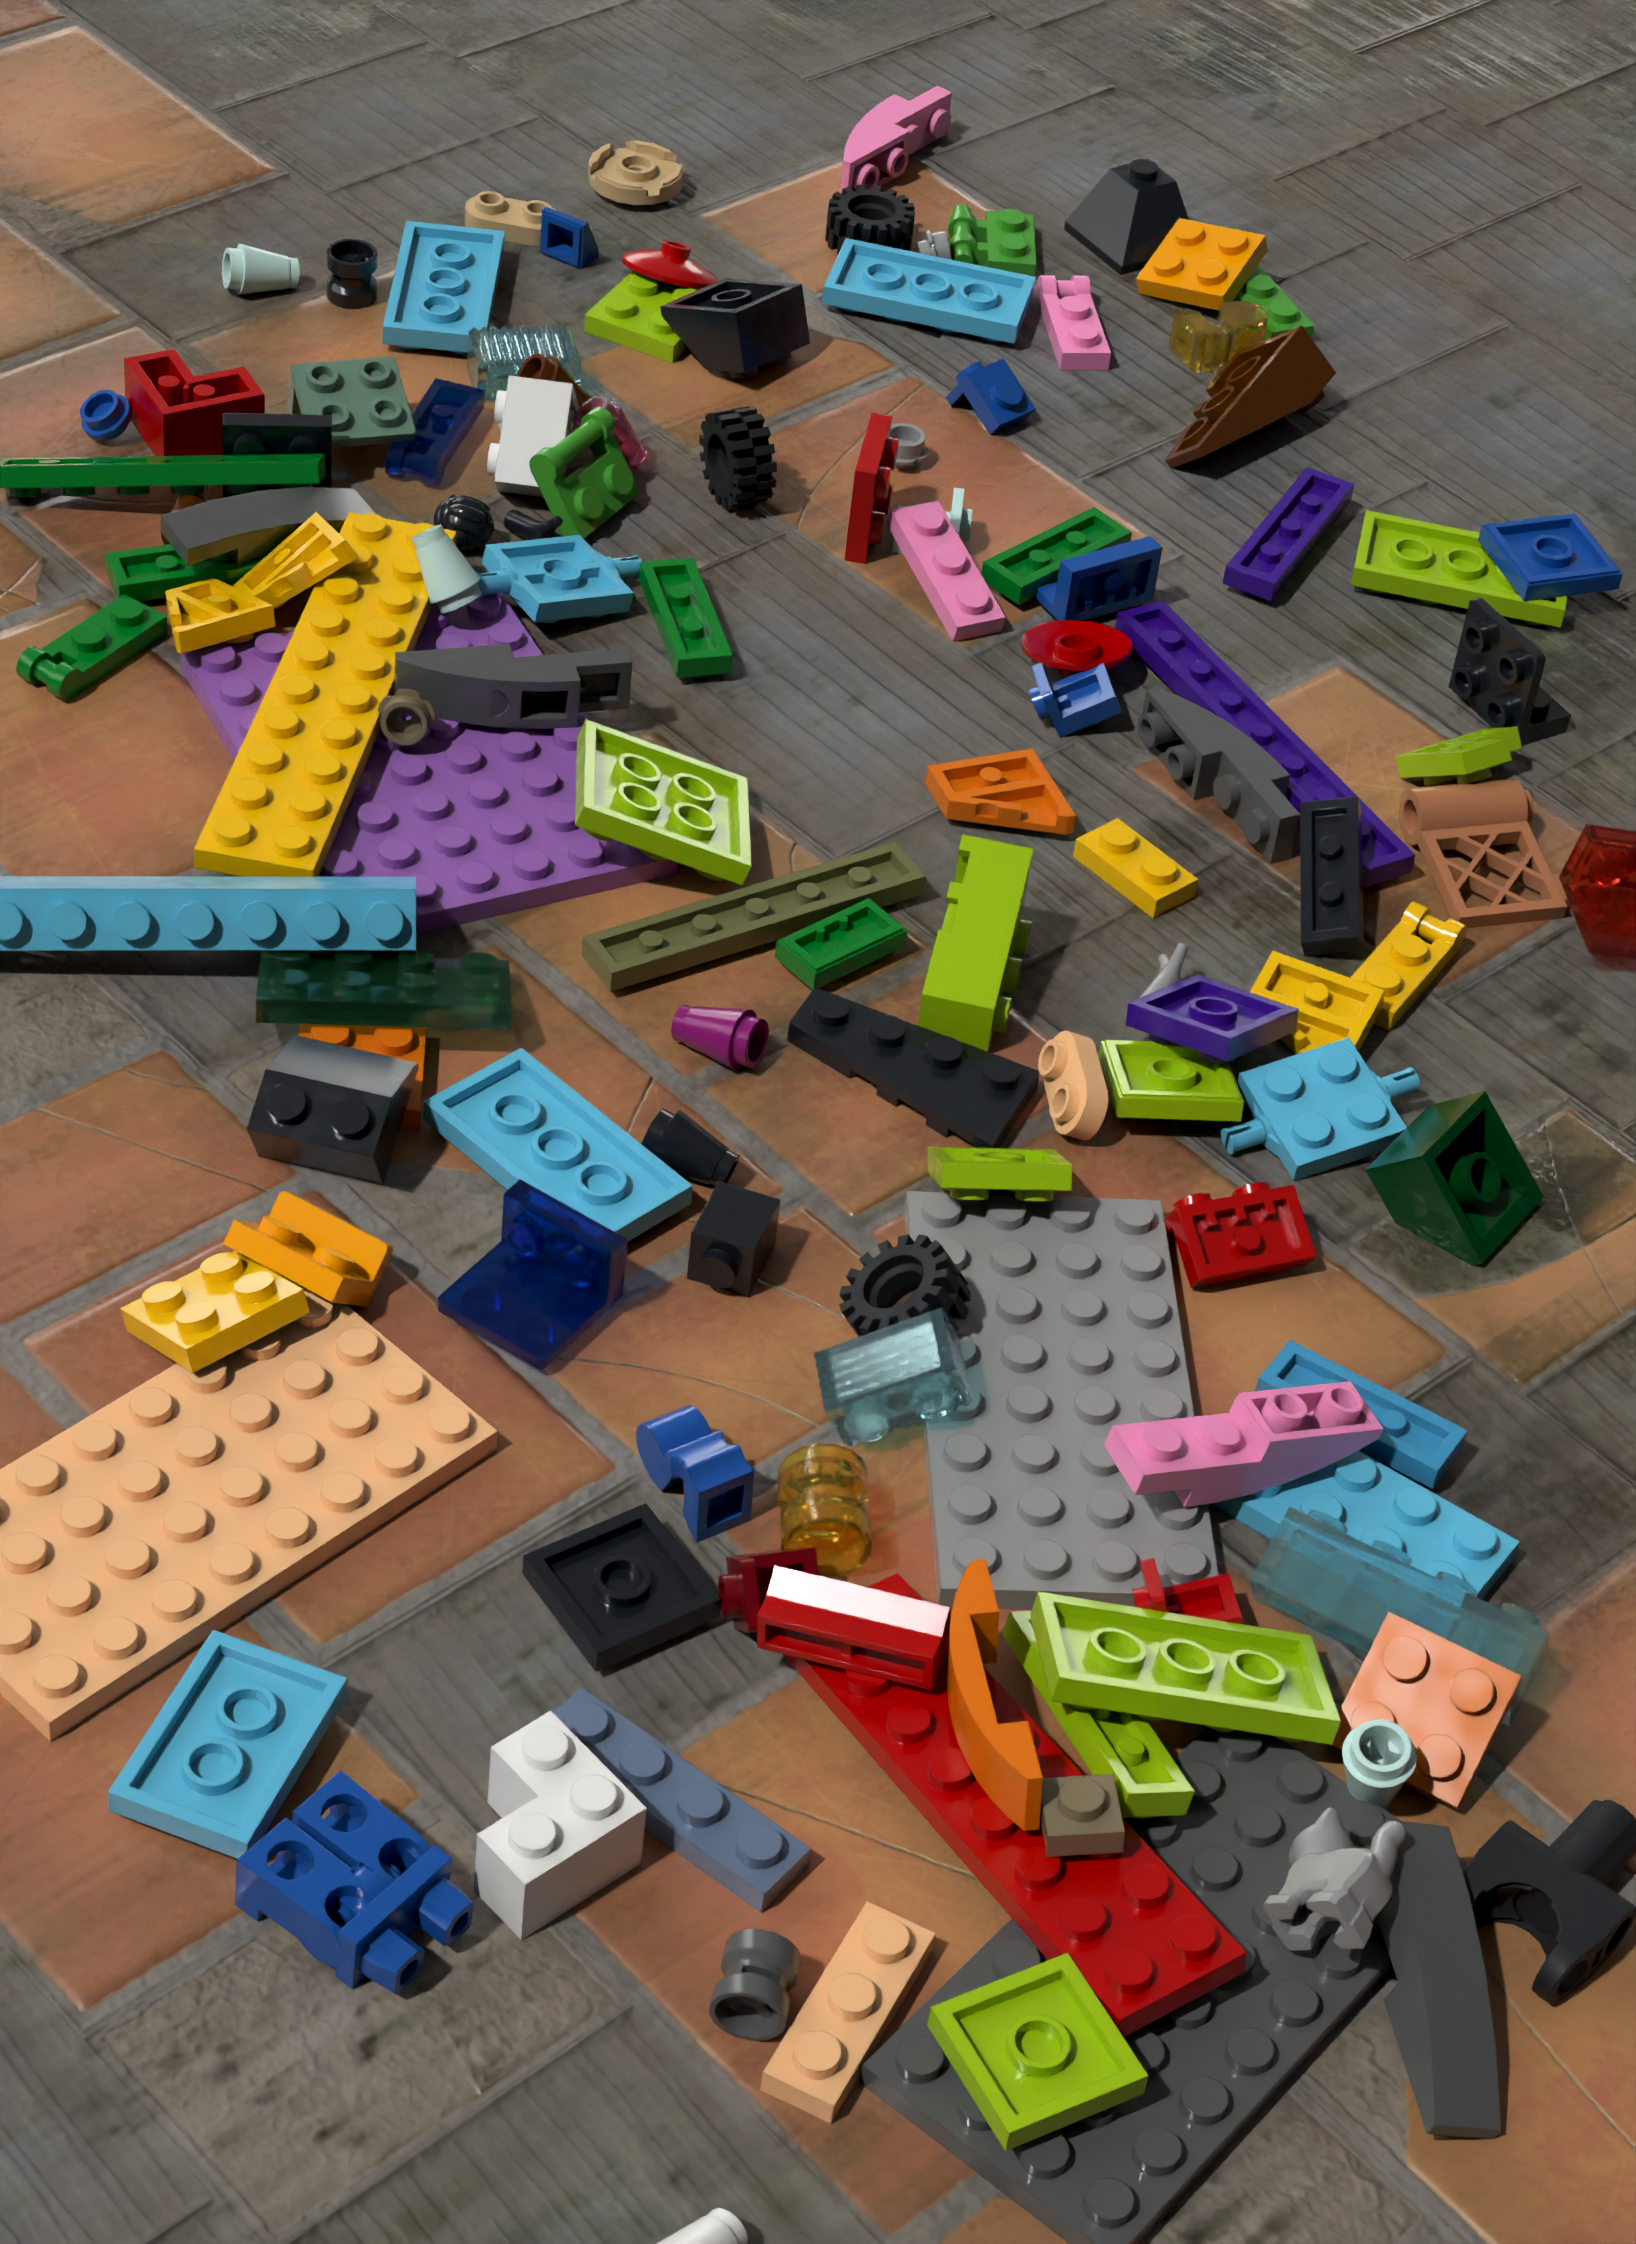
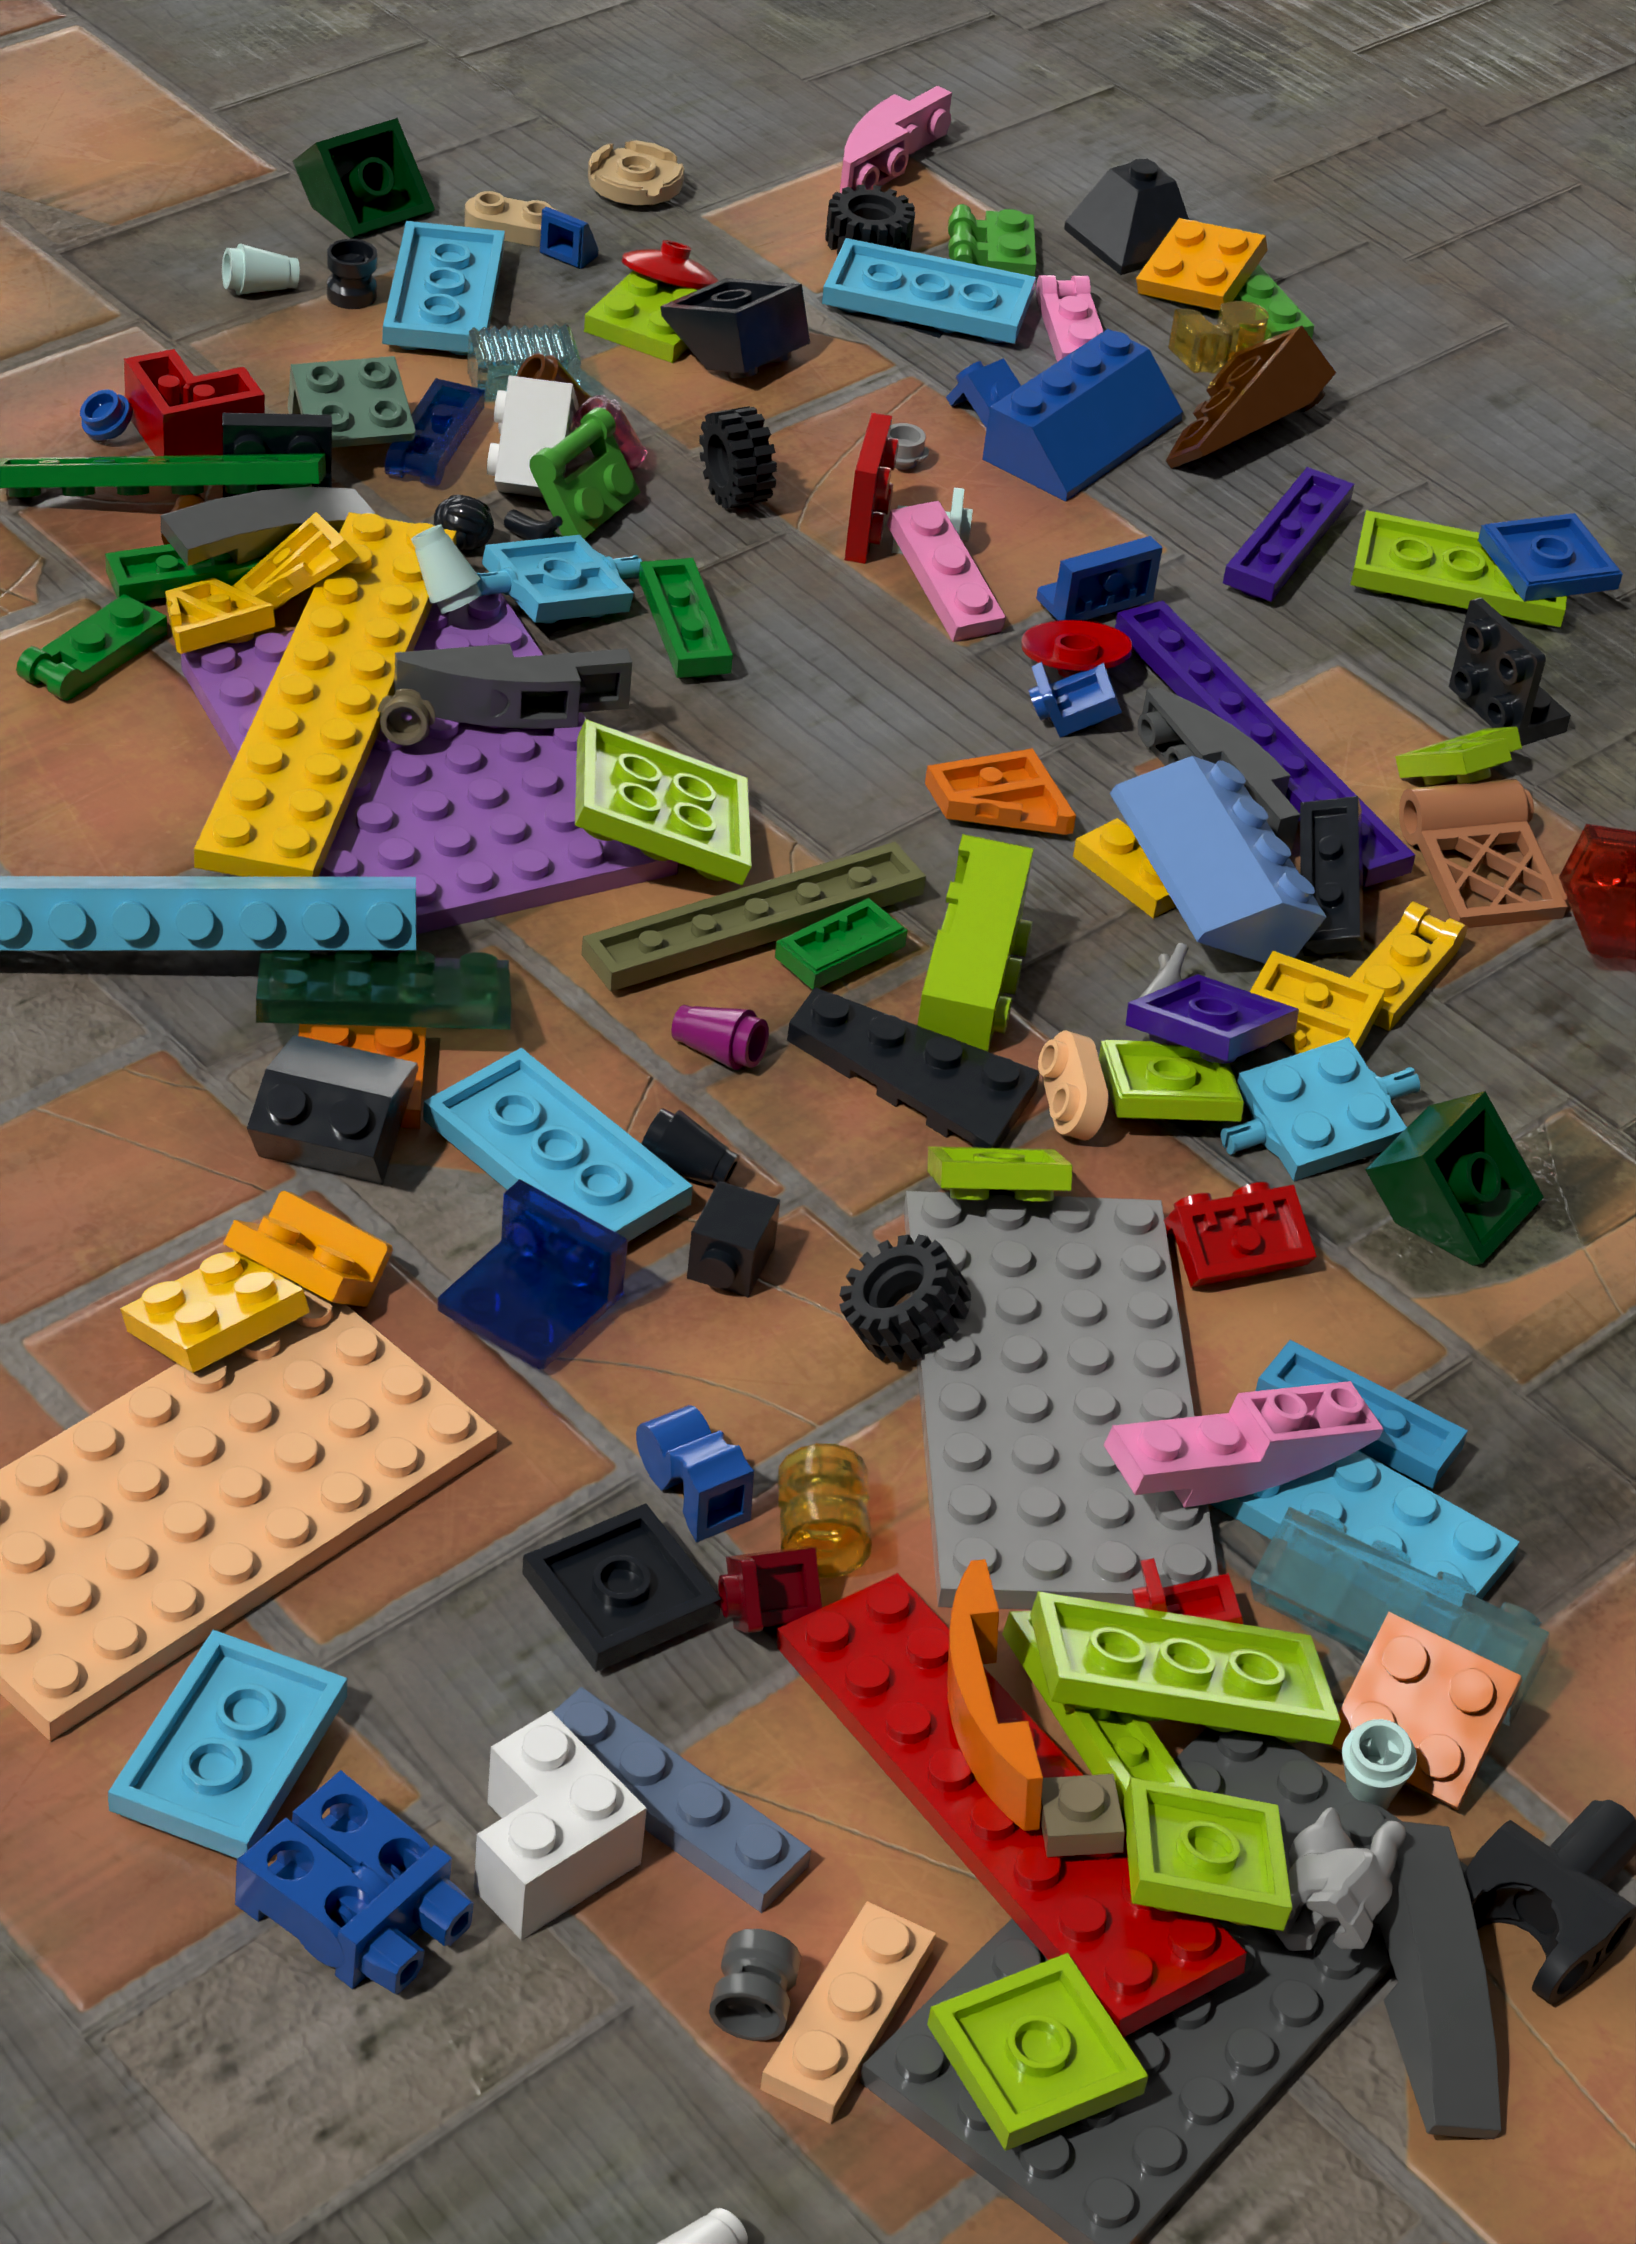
red piece [757,1565,952,1690] -> none
clear light blue brick [813,1307,973,1447] -> none
light grey plate [917,229,952,260] -> none
green plate [981,507,1132,605] -> none
none -> dark green slope [292,118,435,239]
none -> blue slope [982,329,1183,502]
none -> medium blue slope [1110,756,1326,963]
none -> lime plate [1123,1777,1292,1931]

